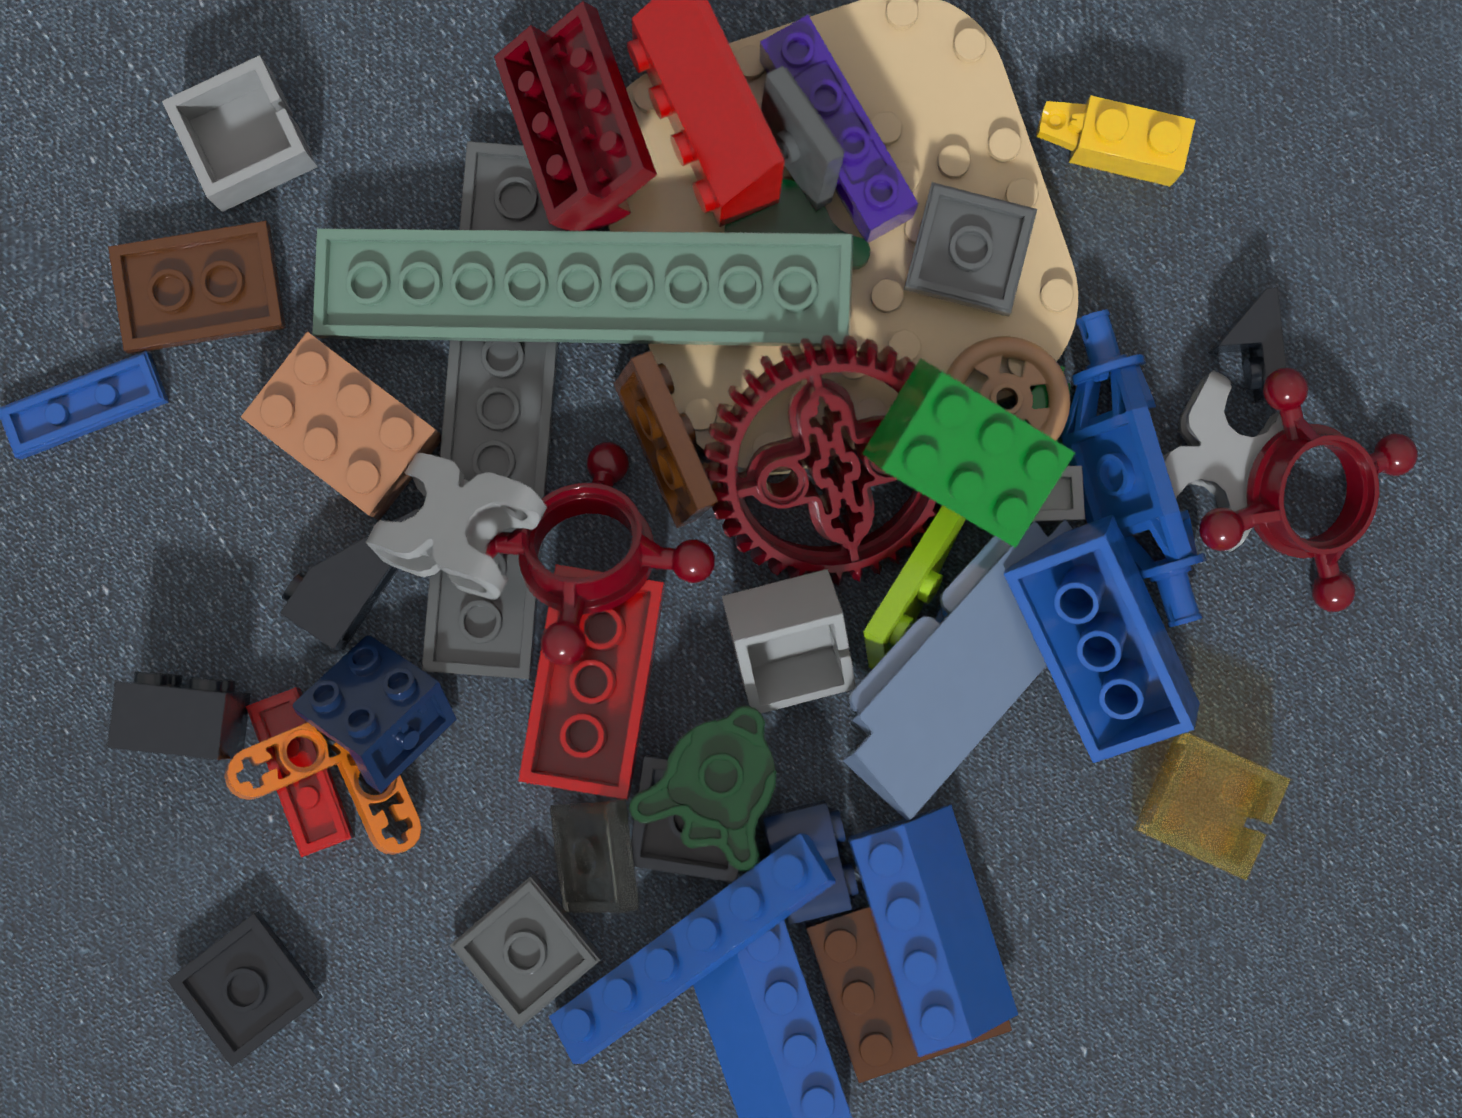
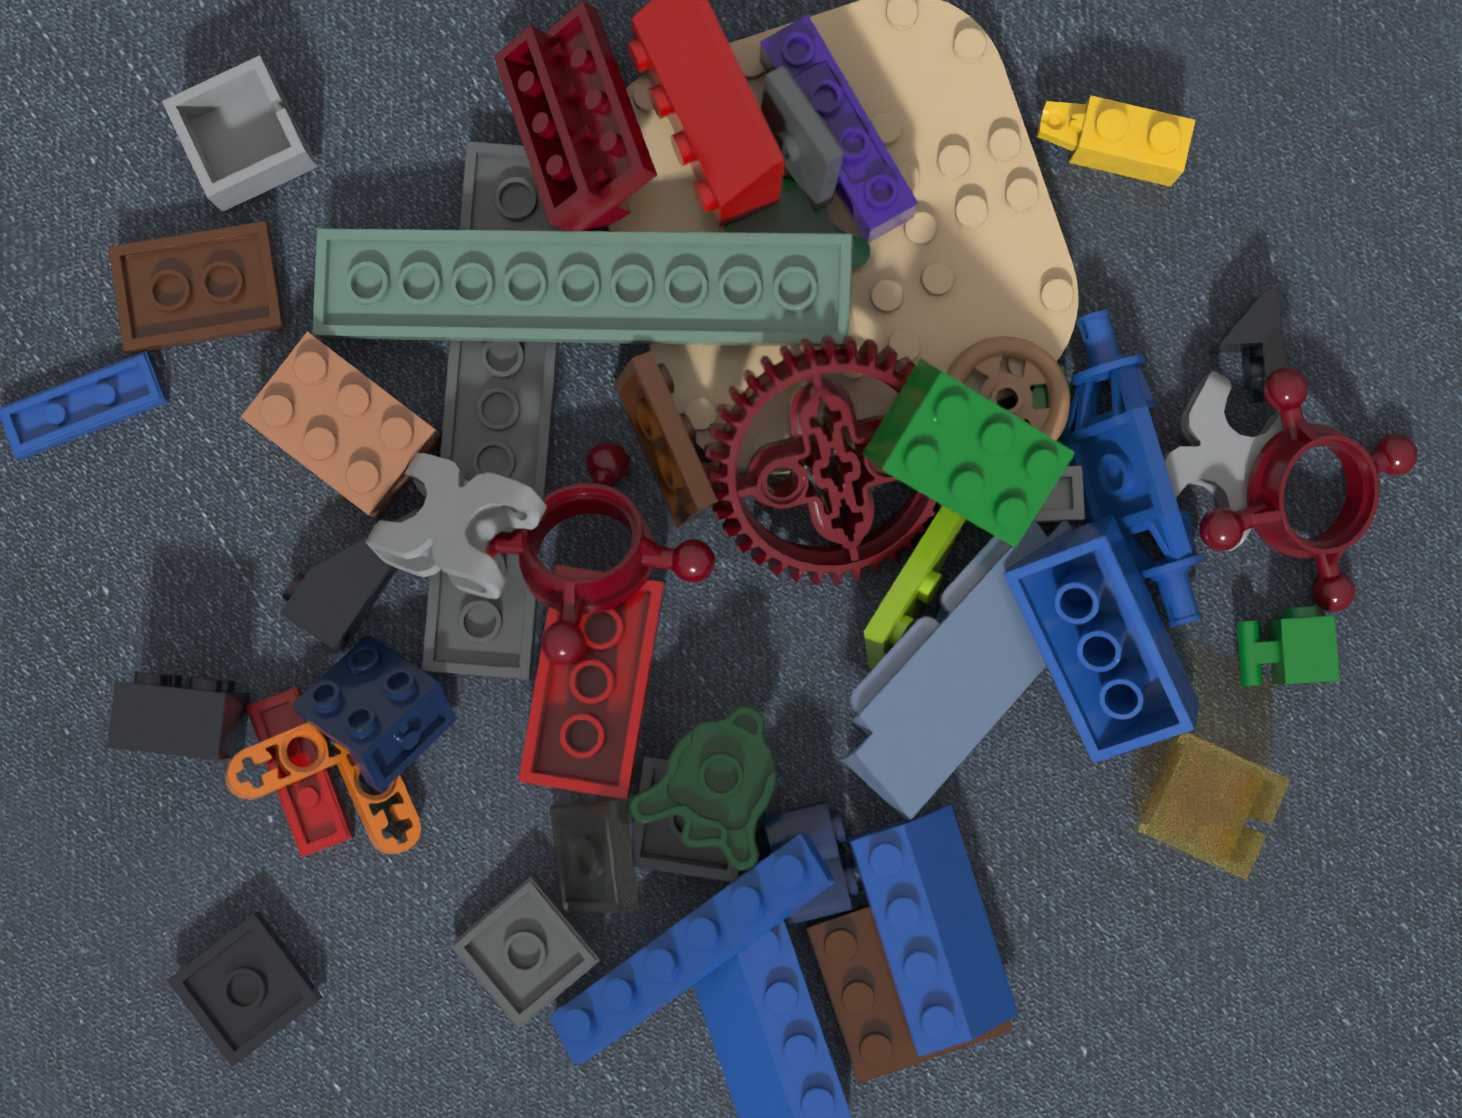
light grey piece [722,569,856,713] -> none
dark grey plate [904,182,1037,317] -> none
none -> green brick [1236,606,1340,686]

